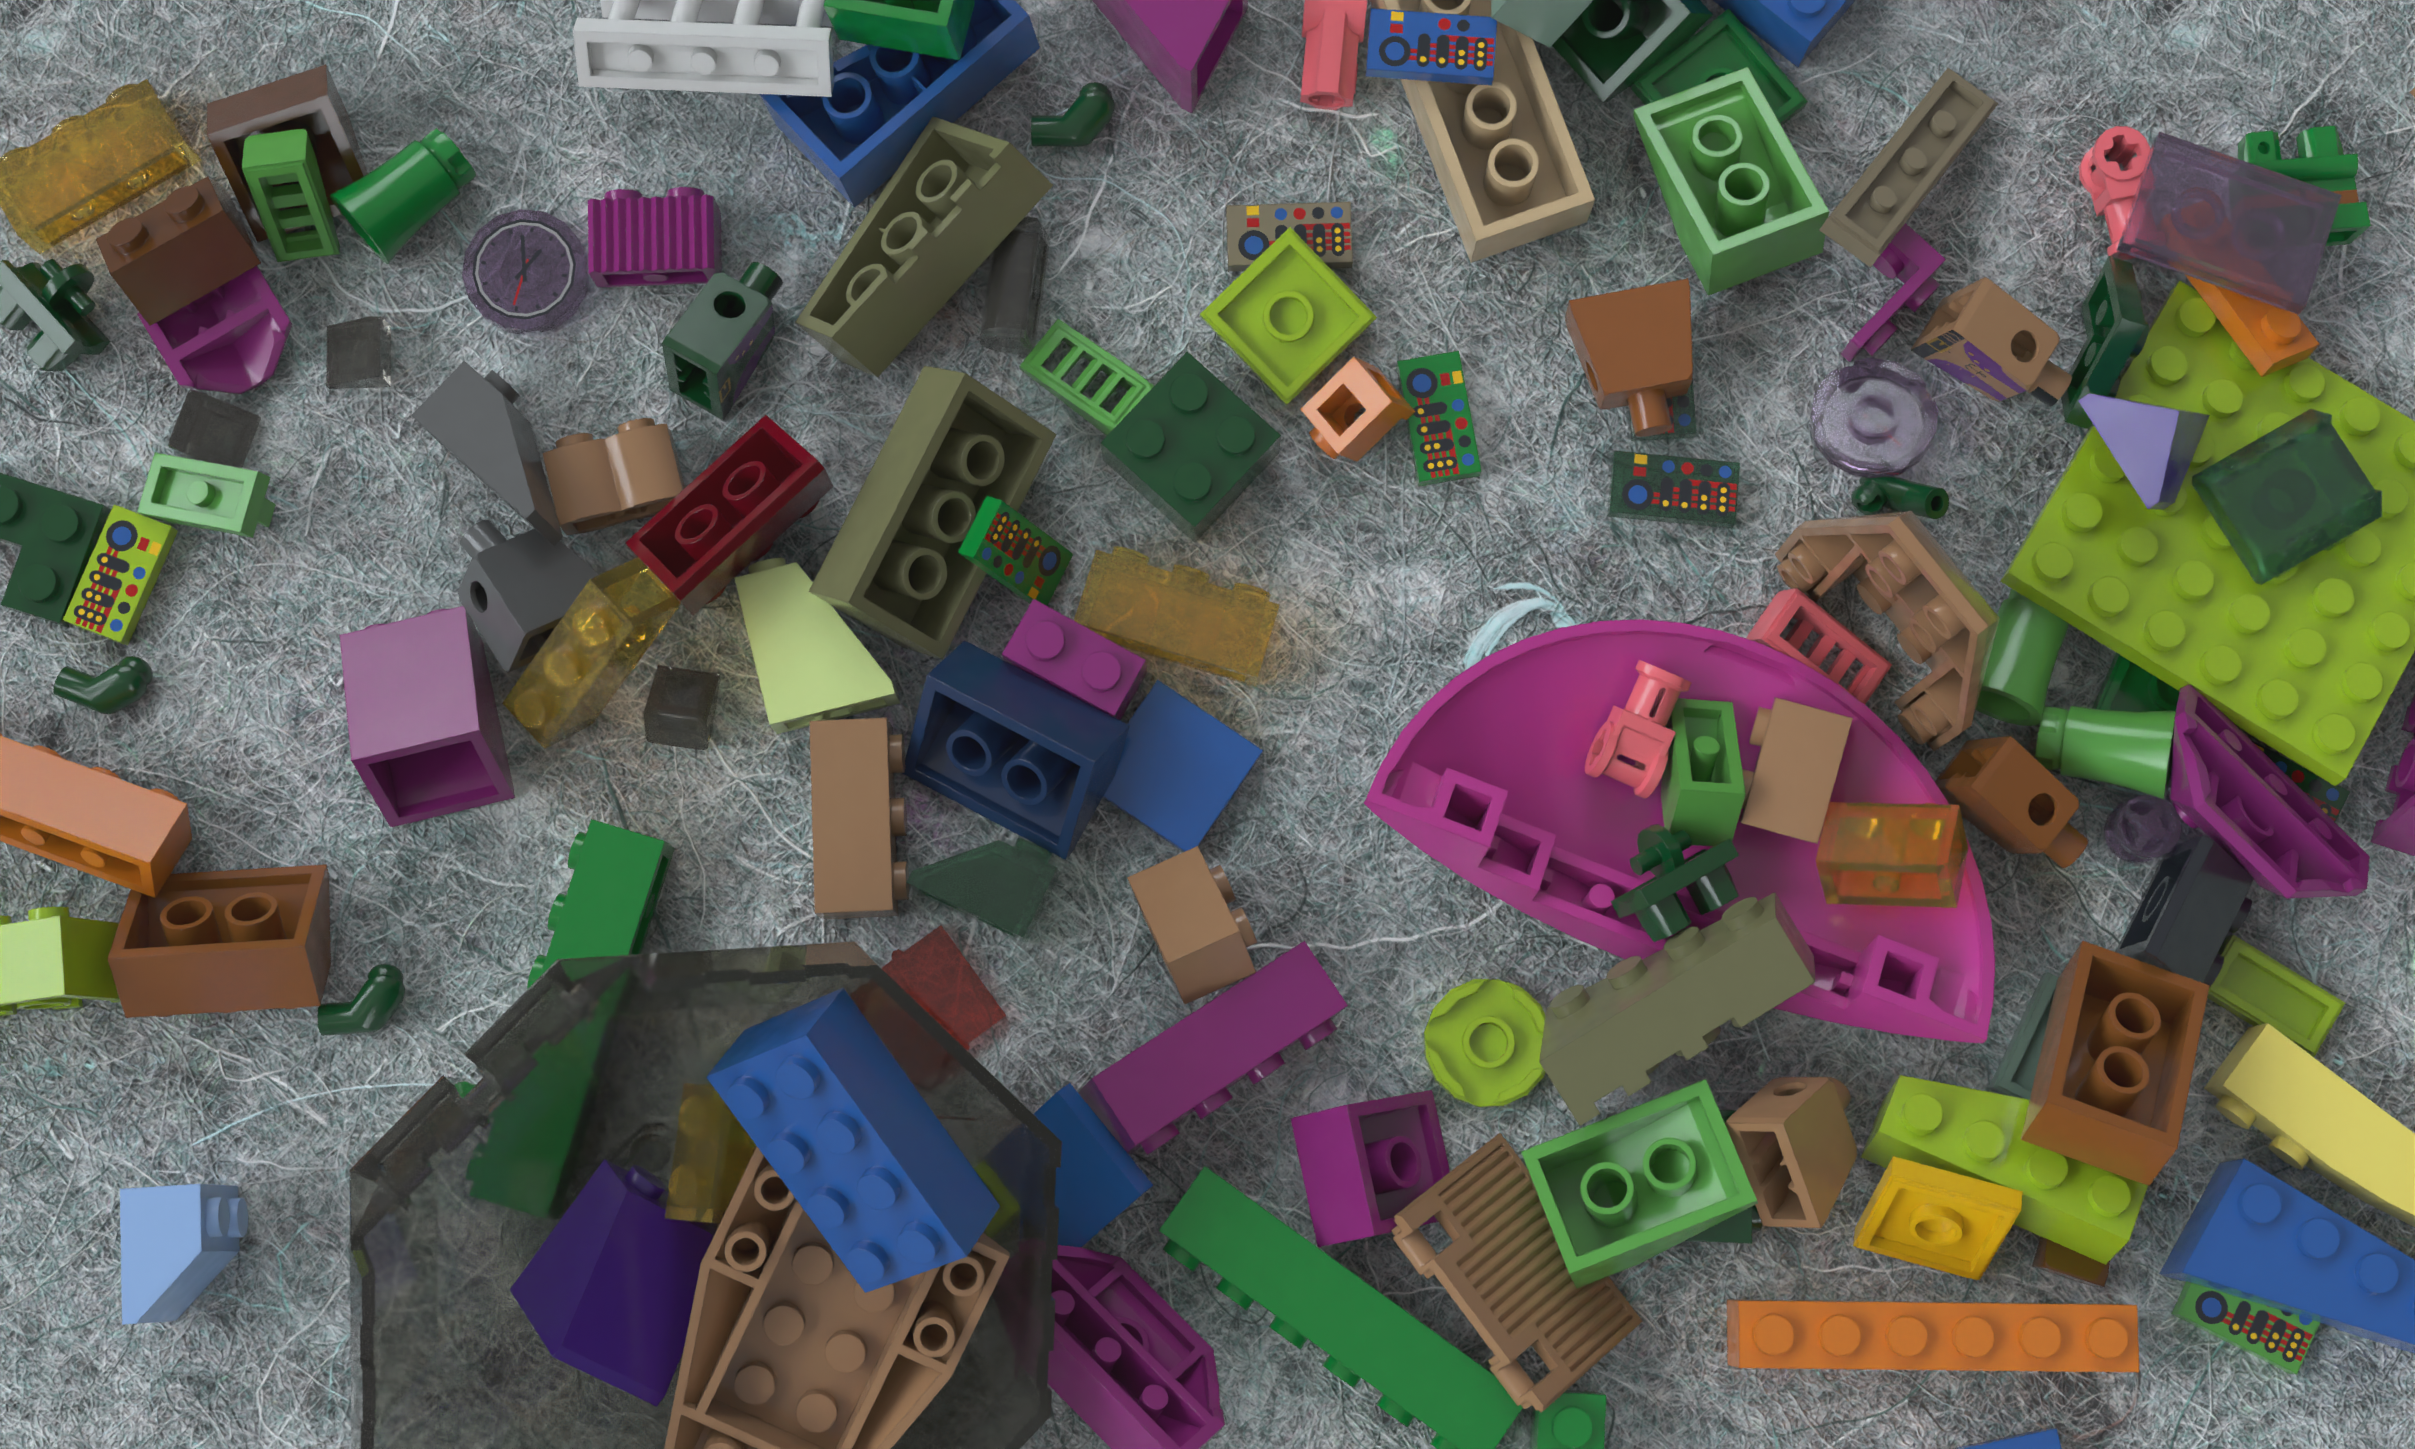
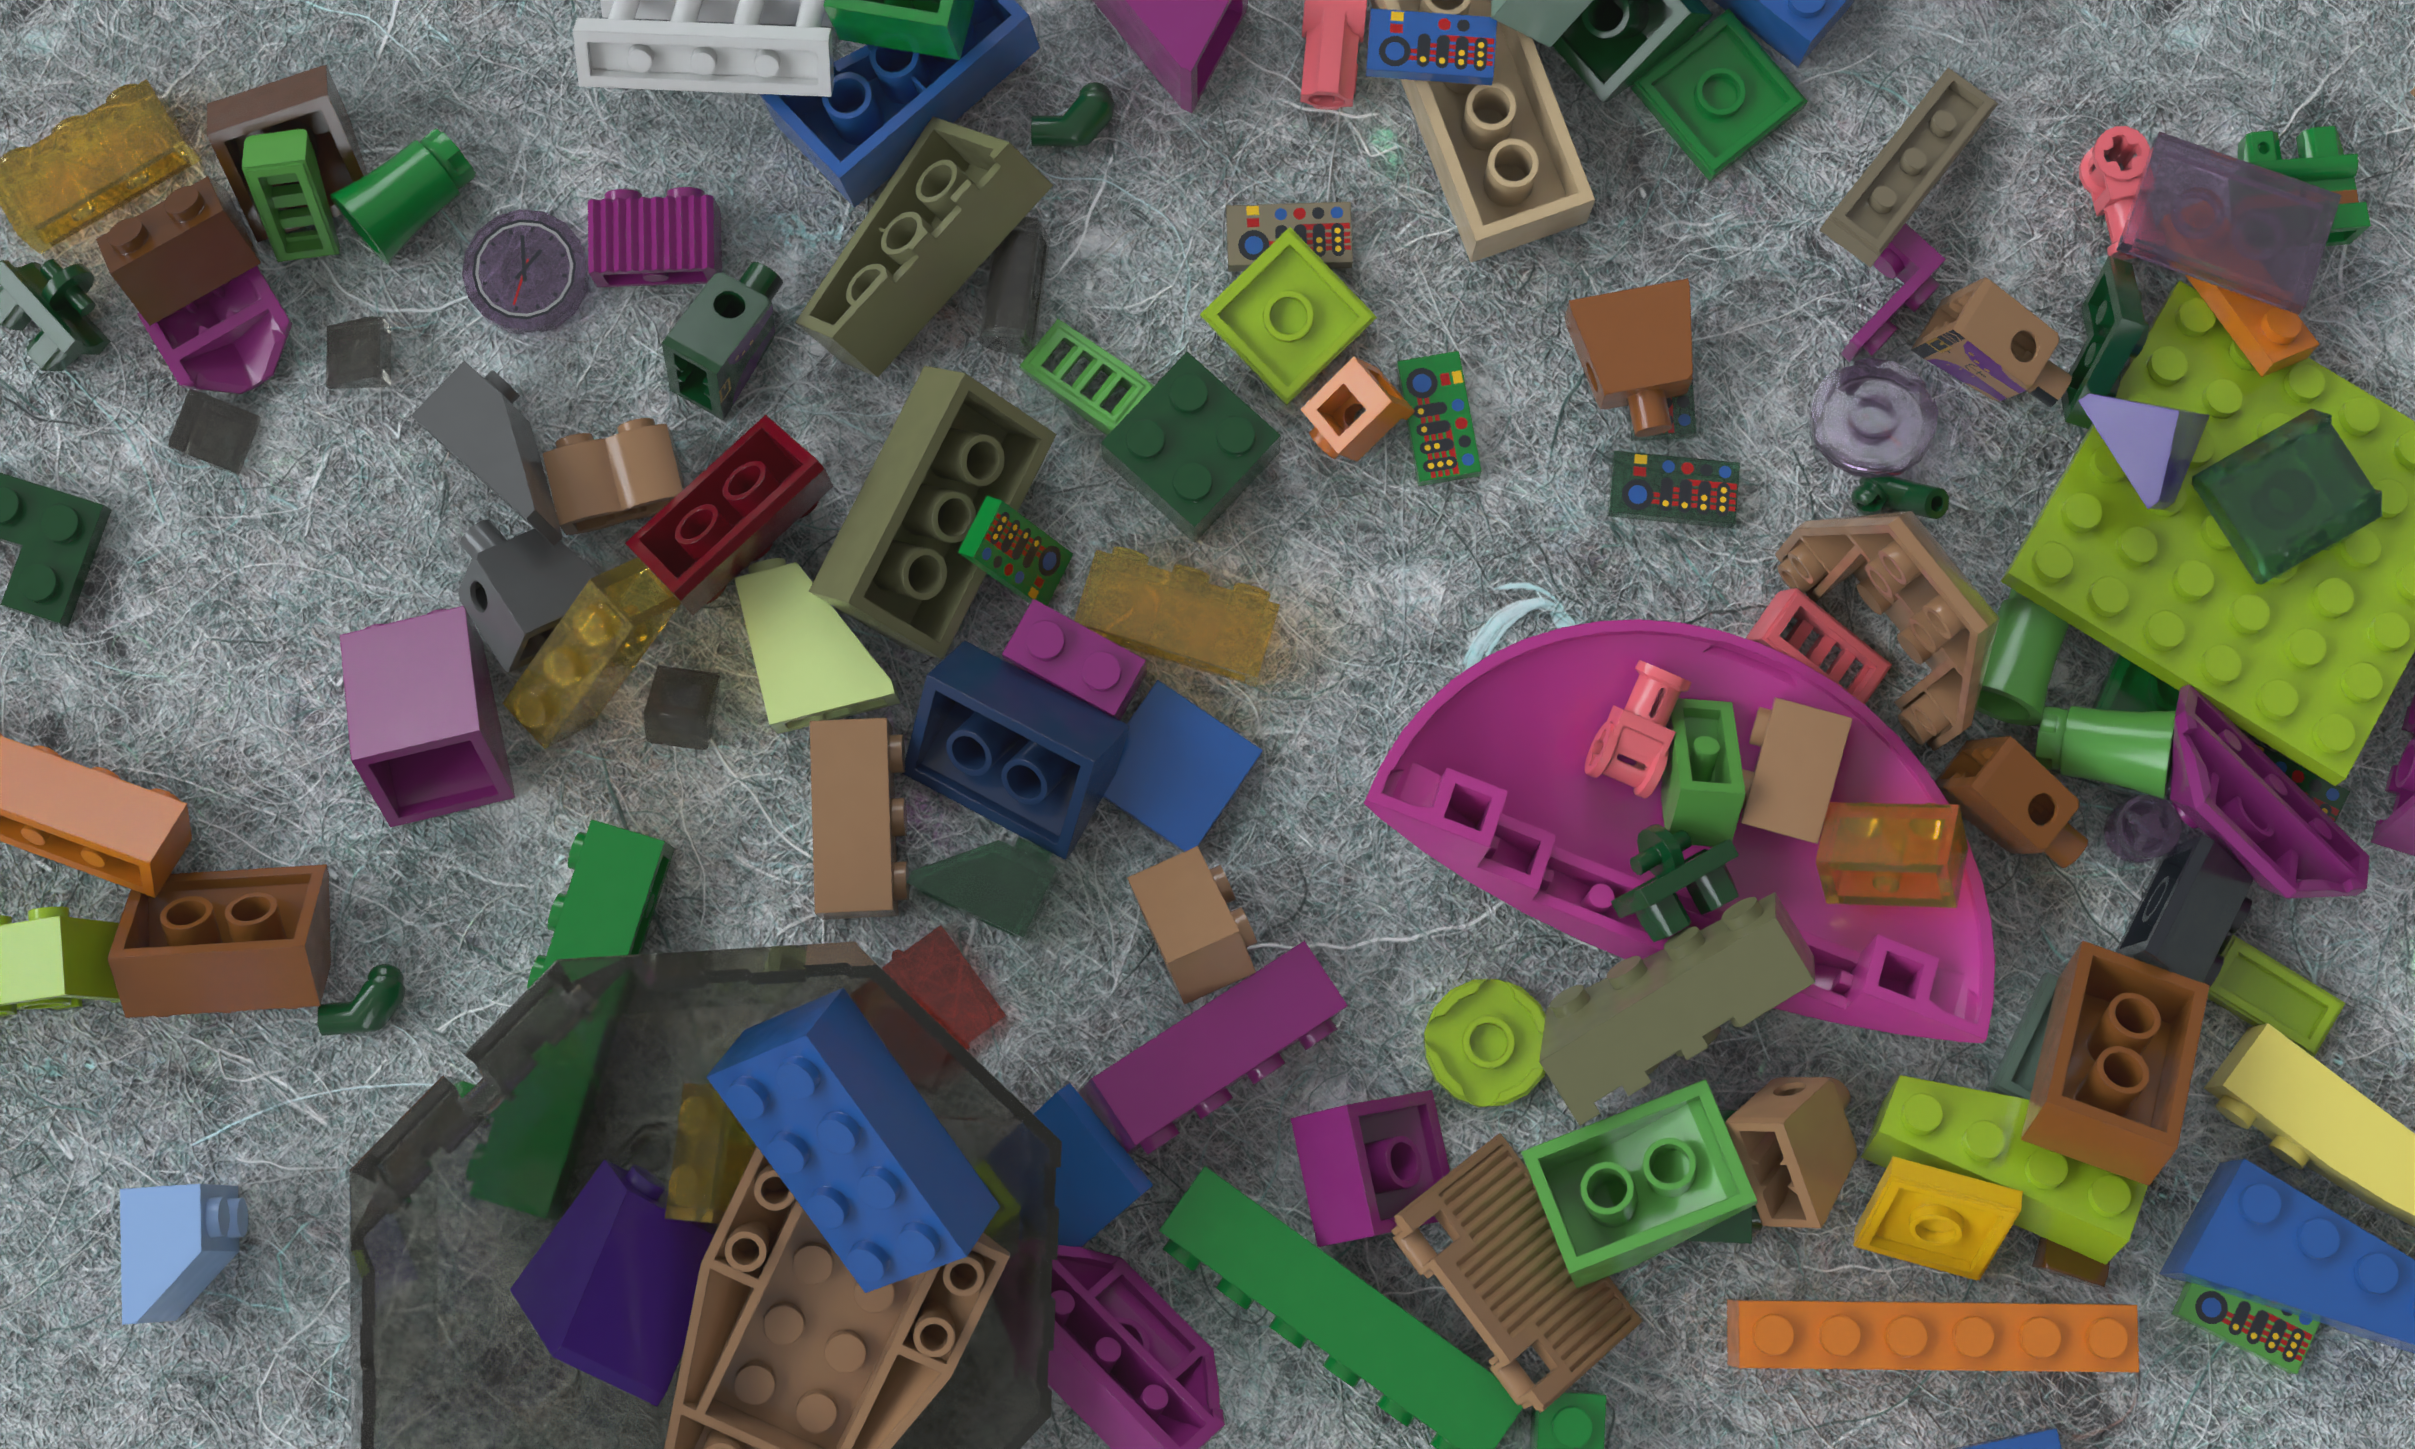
dark green arm [53,656,153,714] -> none
tile [63,504,178,646] -> none
bright green hinge [137,452,276,538] -> none
bright green slope [1633,67,1829,296] -> none

